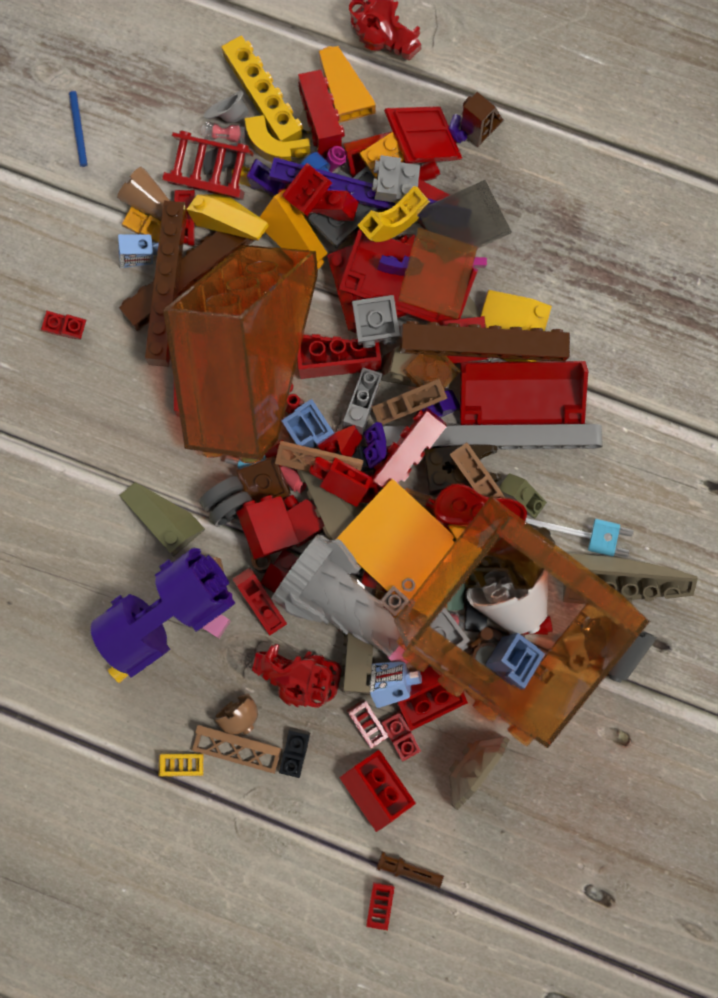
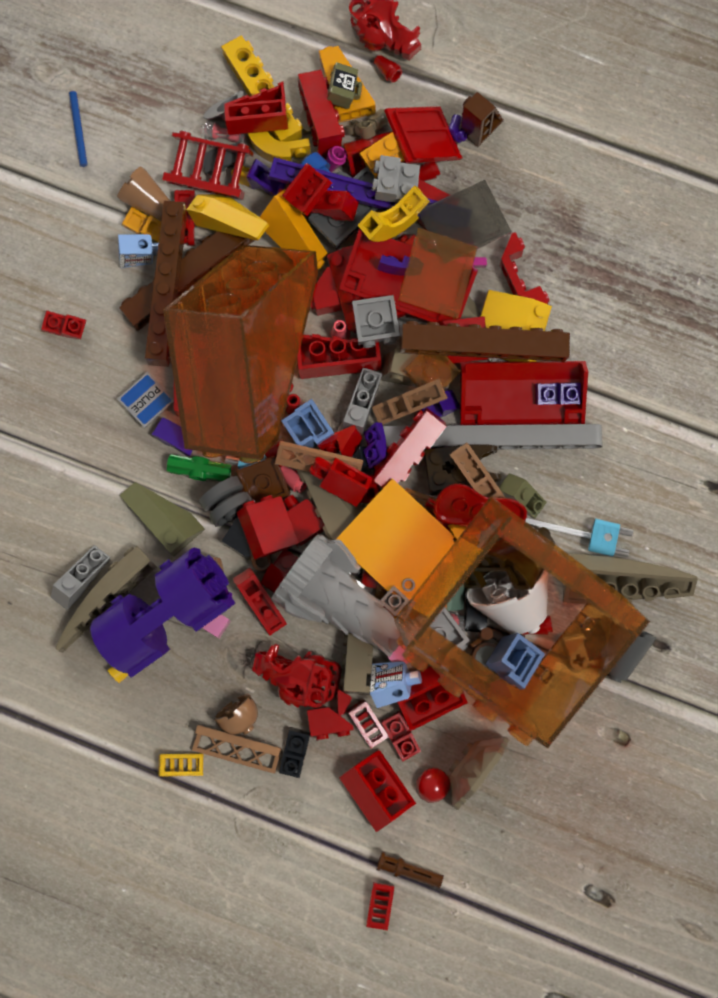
none -> light grey slope [51,545,111,610]
none -> dark tan wedge [55,546,157,653]
none -> piece [117,371,174,428]
none -> dark purple slope [151,417,200,456]
none -> green piece [167,454,232,482]
none -> black slope [222,517,251,560]
none -> red wedge [224,81,288,135]
none -> red slope [307,707,354,741]
none -> red slope [309,267,341,316]
none -> olive piece [327,62,363,109]
none -> coral cone [330,320,351,339]
none -> red slope [337,690,352,717]
none -> dark tan bar [344,109,389,139]
none -> red cone [374,55,402,83]
none -> red hair [416,768,450,803]
none -> red slope [500,232,550,304]
none -> slope [535,383,581,405]

